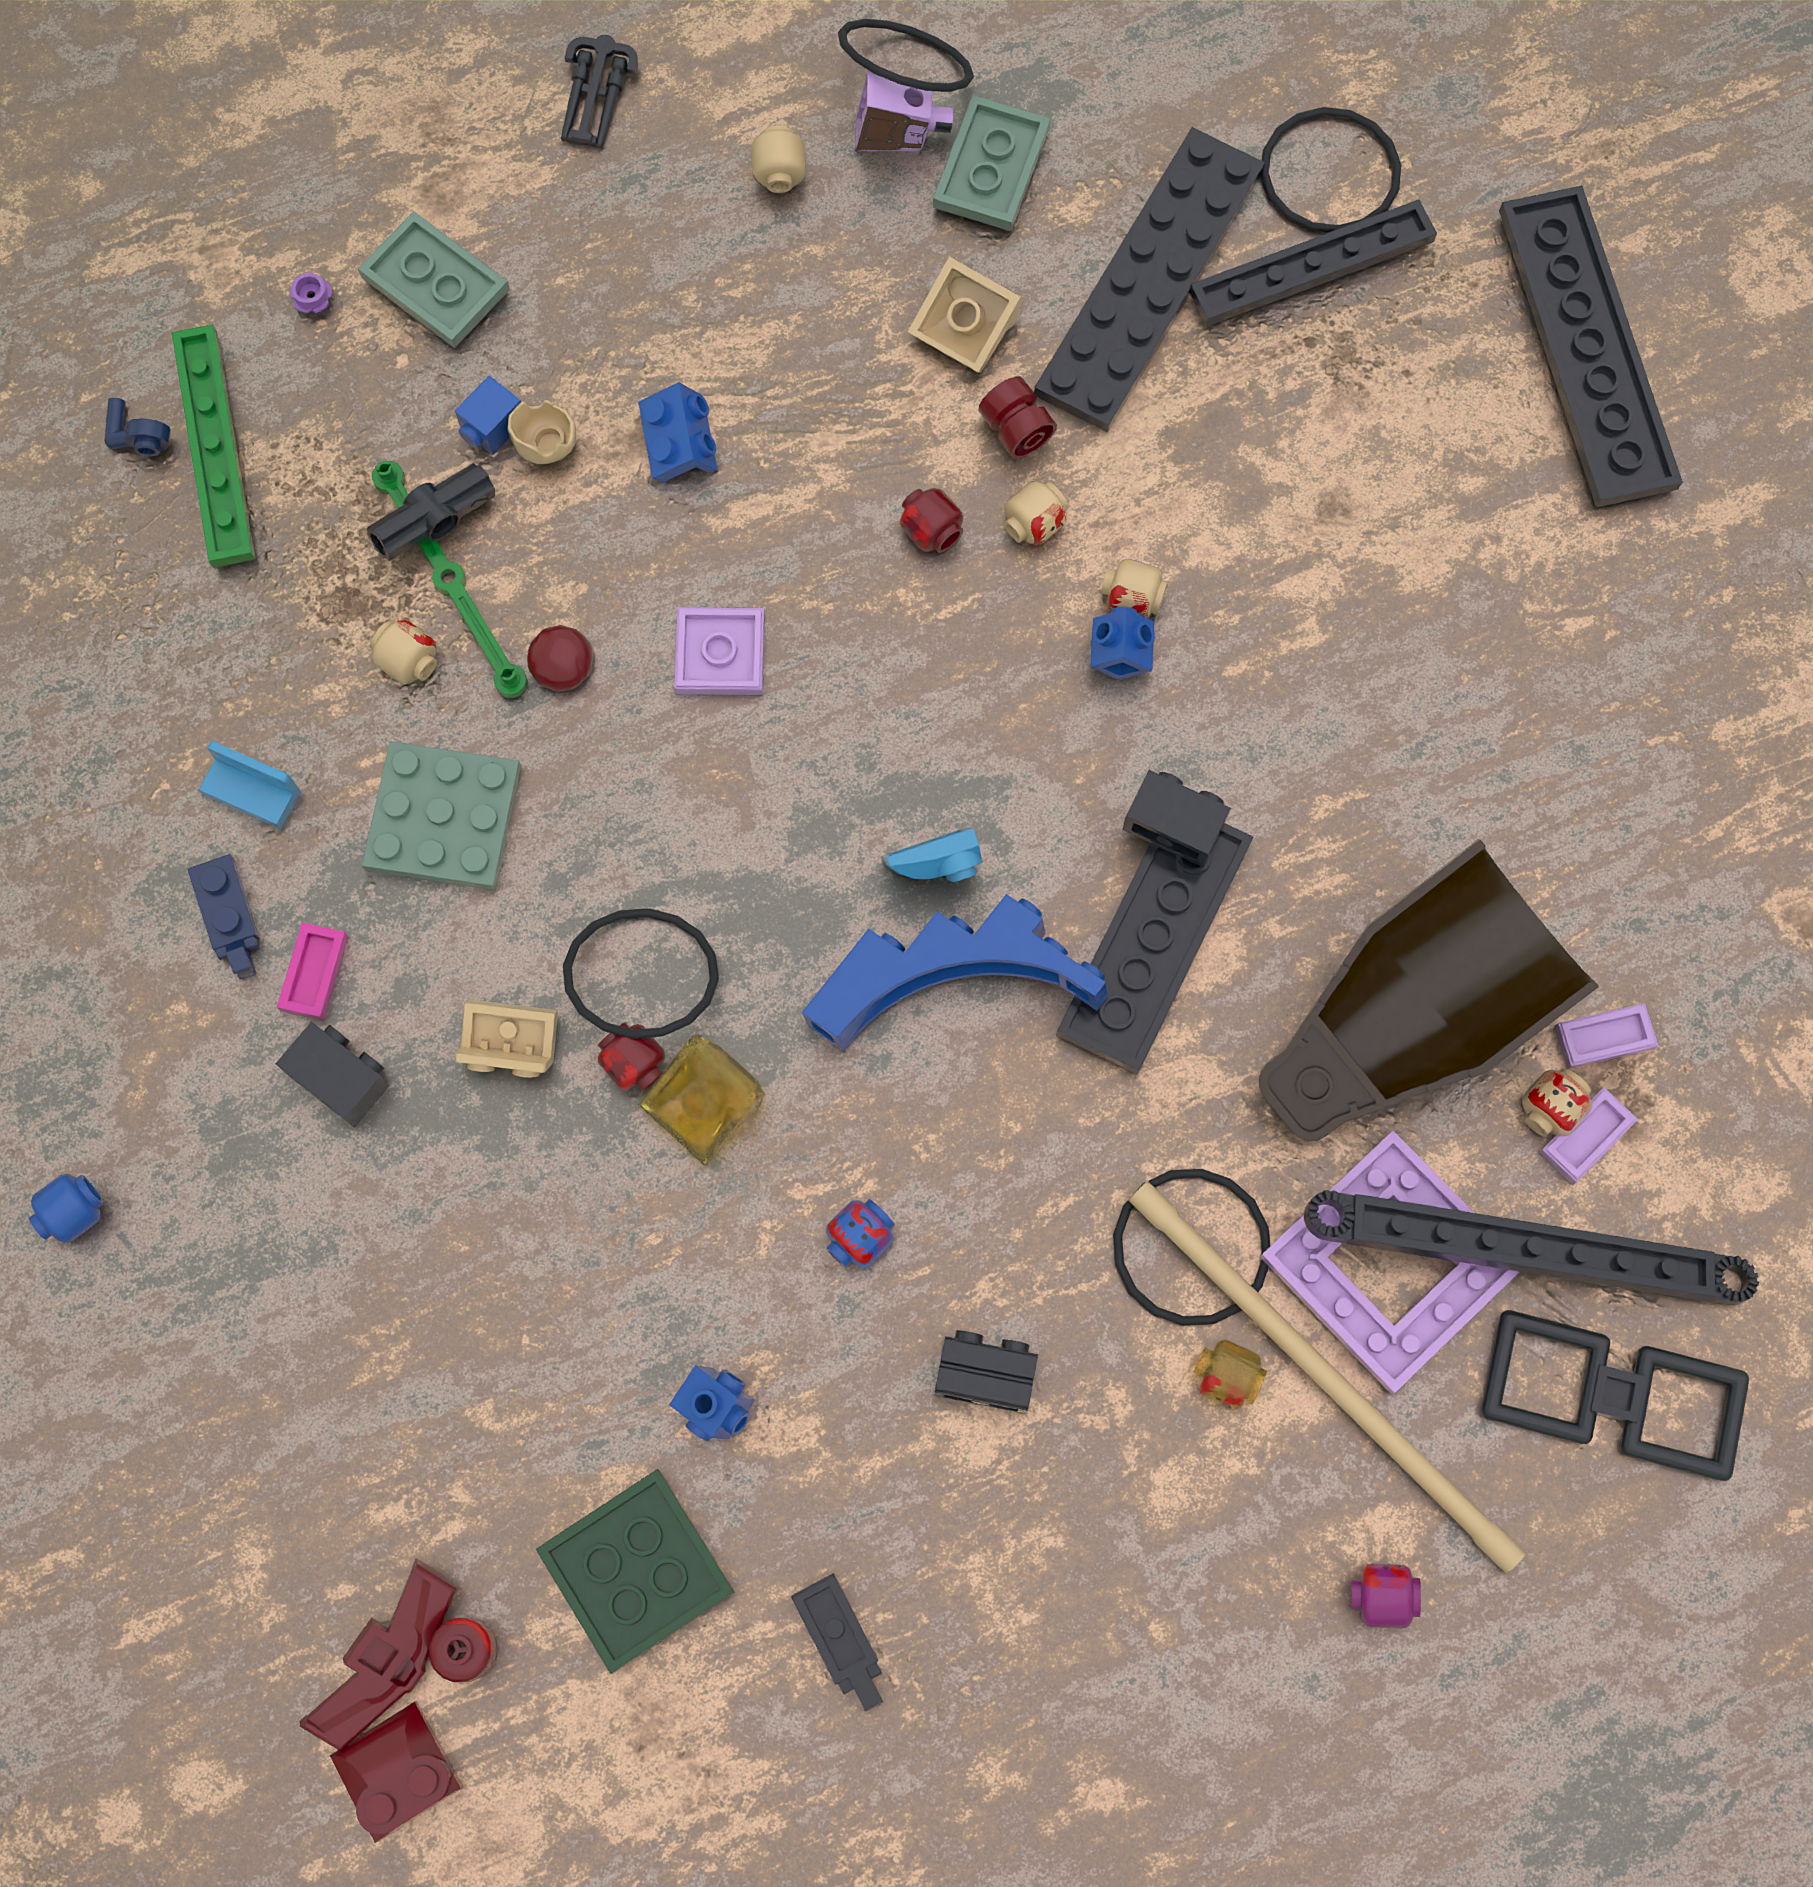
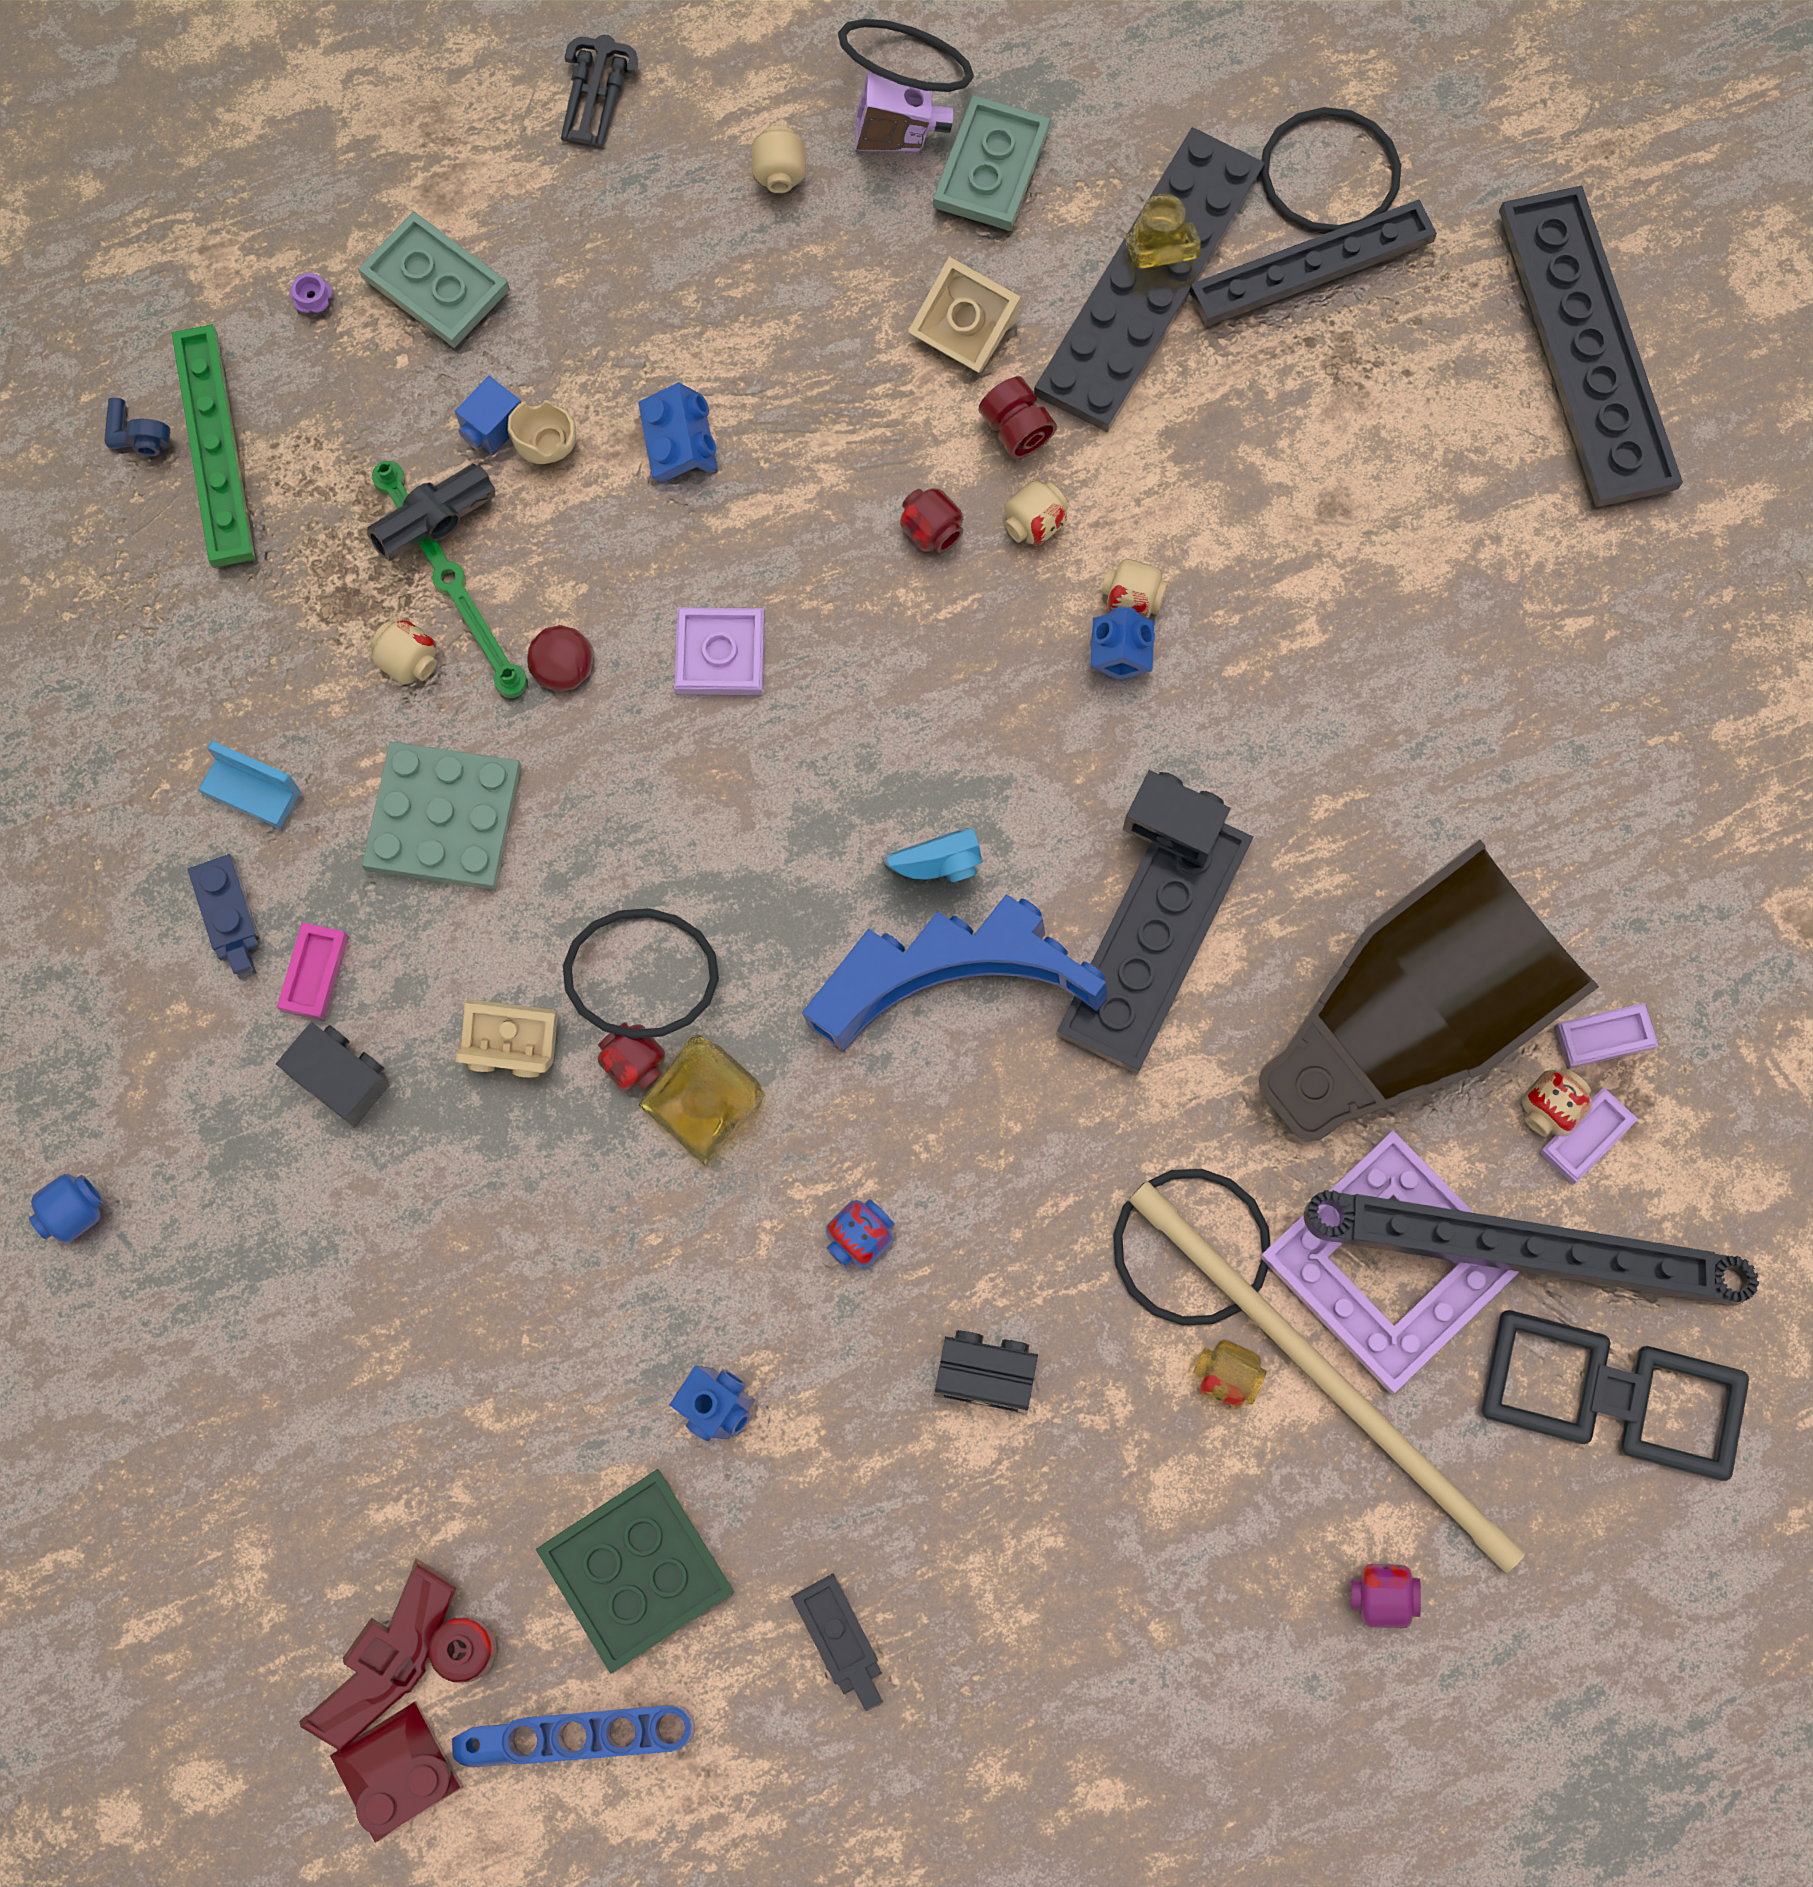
none -> blue piece [452,1705,696,1767]
none -> clear yellow piece [1125,194,1201,268]

